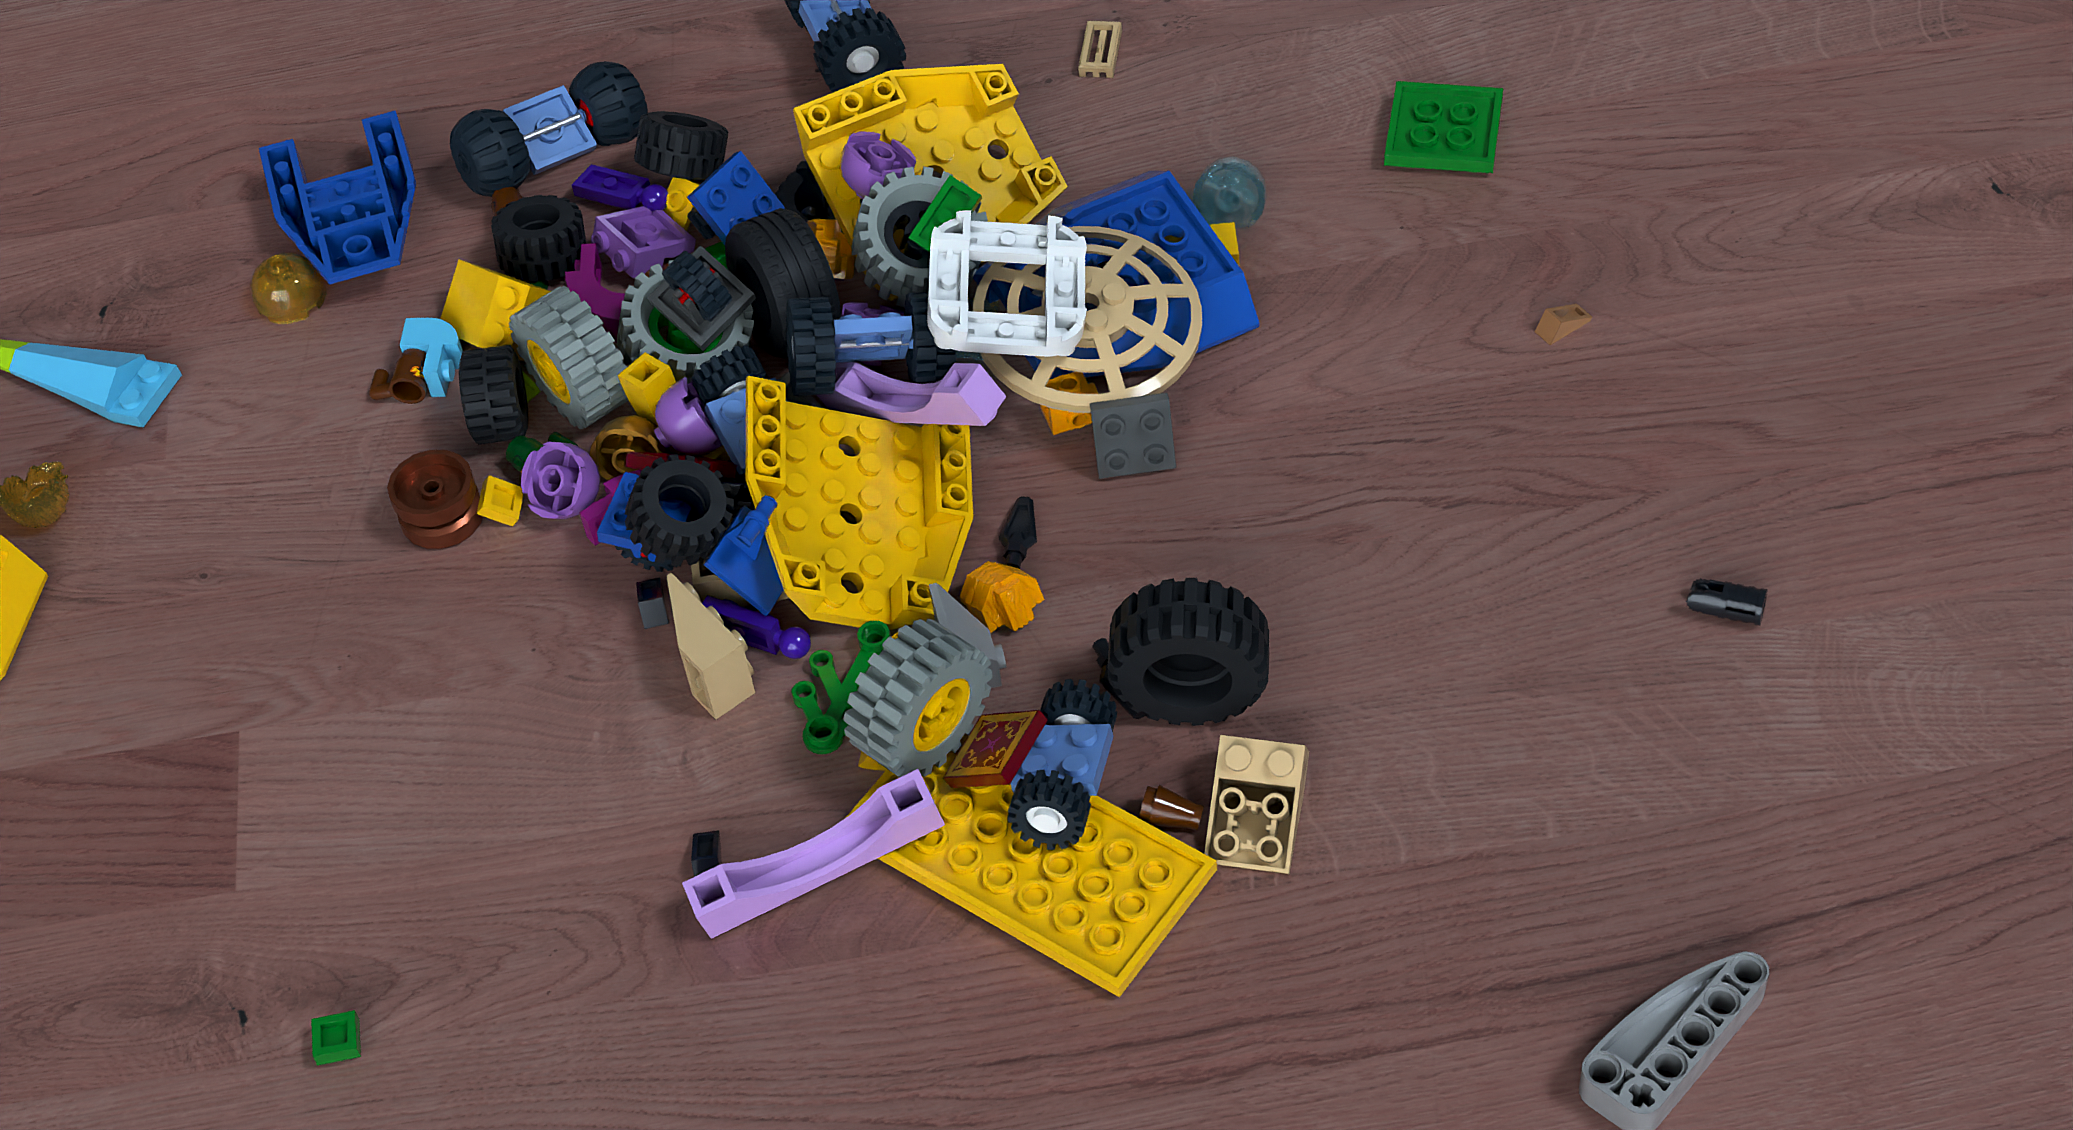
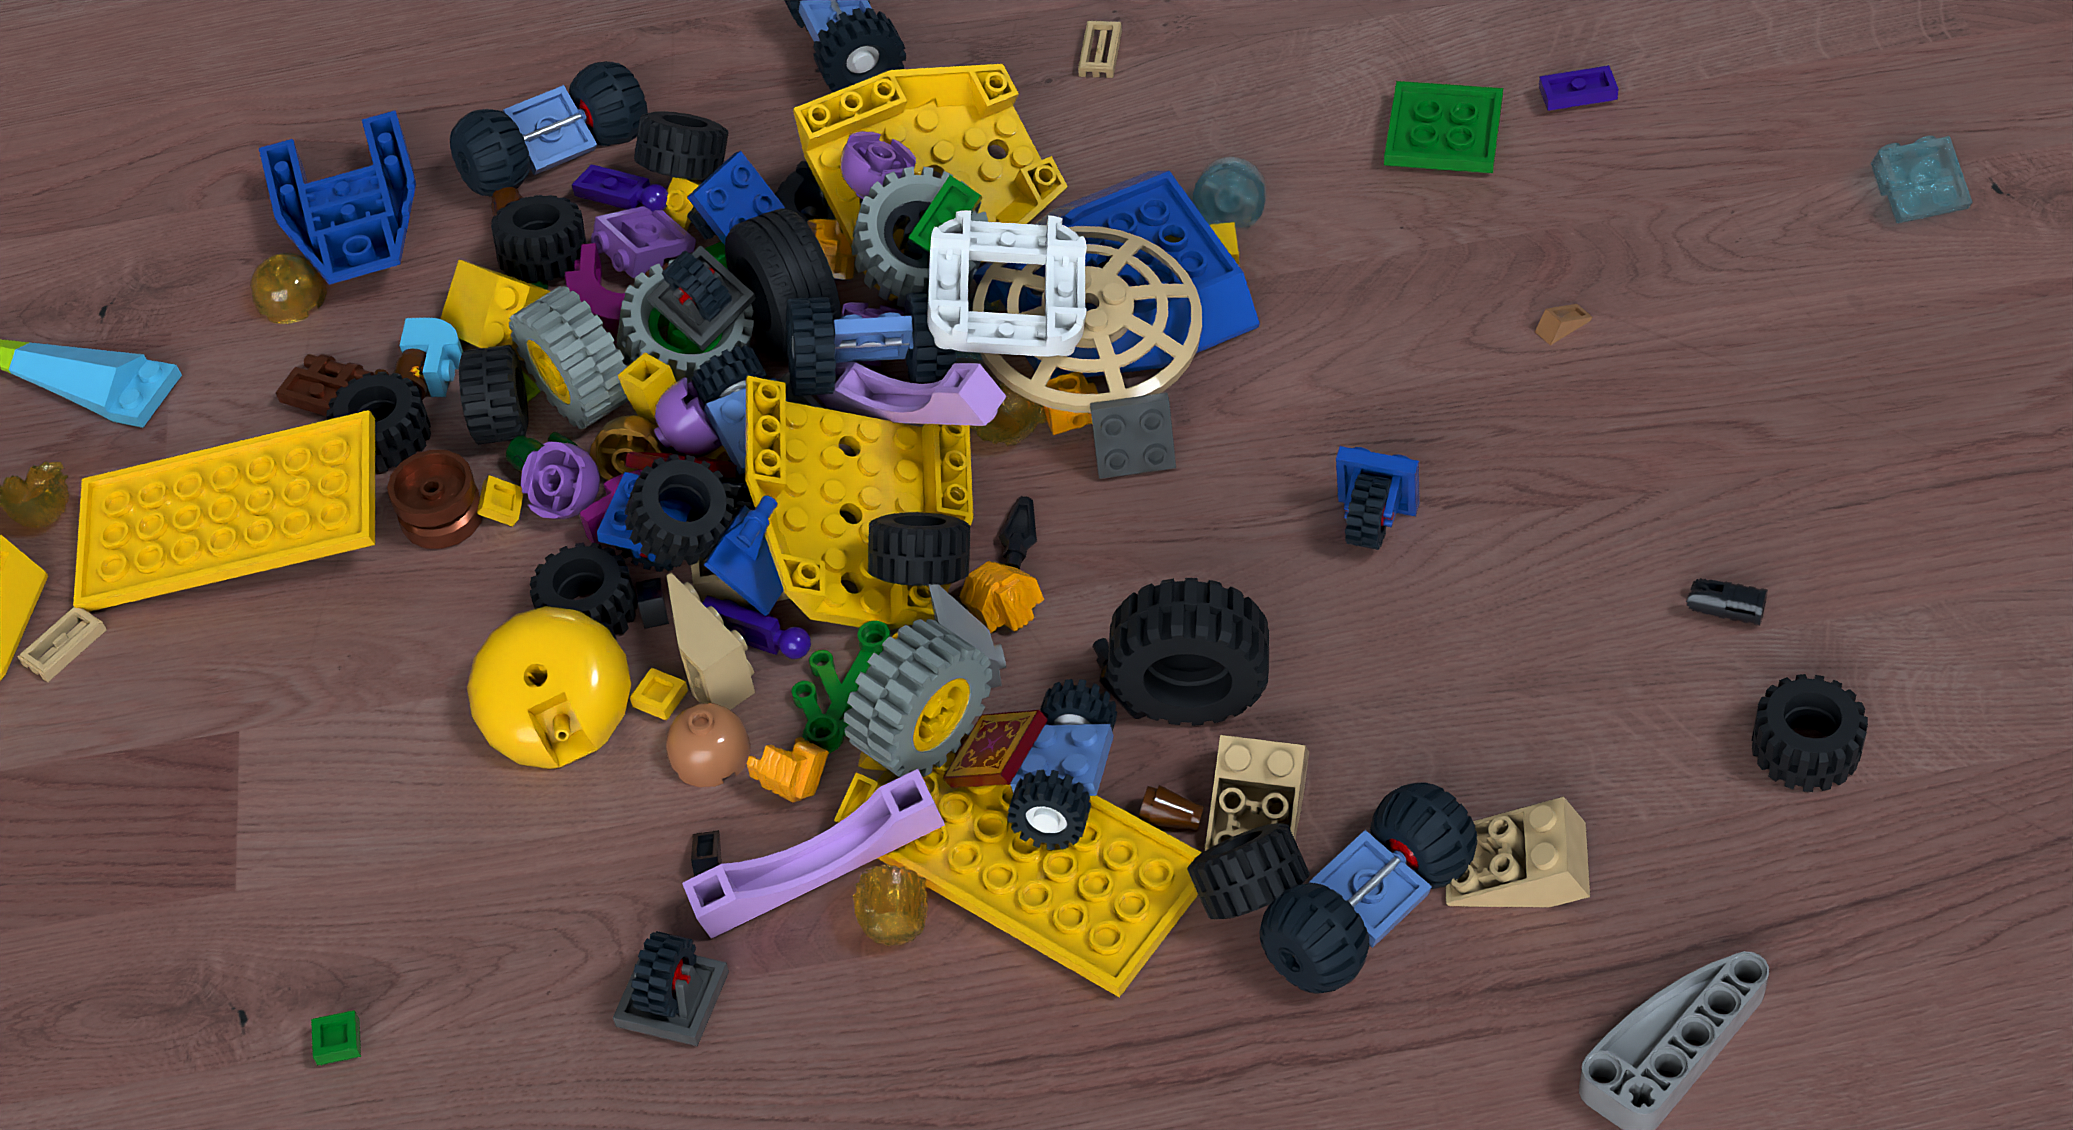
none -> tan tile [17,607,107,682]
none -> yellow plate [73,410,375,612]
none -> copper plate [275,354,374,416]
none -> black tyre [326,372,431,472]
none -> yellow piece [467,606,631,769]
none -> black tyre [530,542,638,640]
none -> plate [613,931,729,1046]
none -> yellow plate [630,667,688,721]
none -> nougat cylinder [666,703,751,787]
none -> light orange hair [746,737,829,803]
none -> yellow piece [834,772,884,823]
none -> clear yellow hair [852,864,928,946]
none -> black tyre [868,512,970,586]
none -> clear yellow hair [970,380,1047,446]
none -> black tyre [1187,823,1310,919]
none -> black plate [1259,782,1477,994]
none -> plate [1336,446,1420,550]
none -> tan slope [1446,797,1590,907]
none -> dark purple plate [1539,65,1619,111]
none -> black tyre [1751,674,1868,792]
none -> clear light blue plate [1871,136,1973,223]

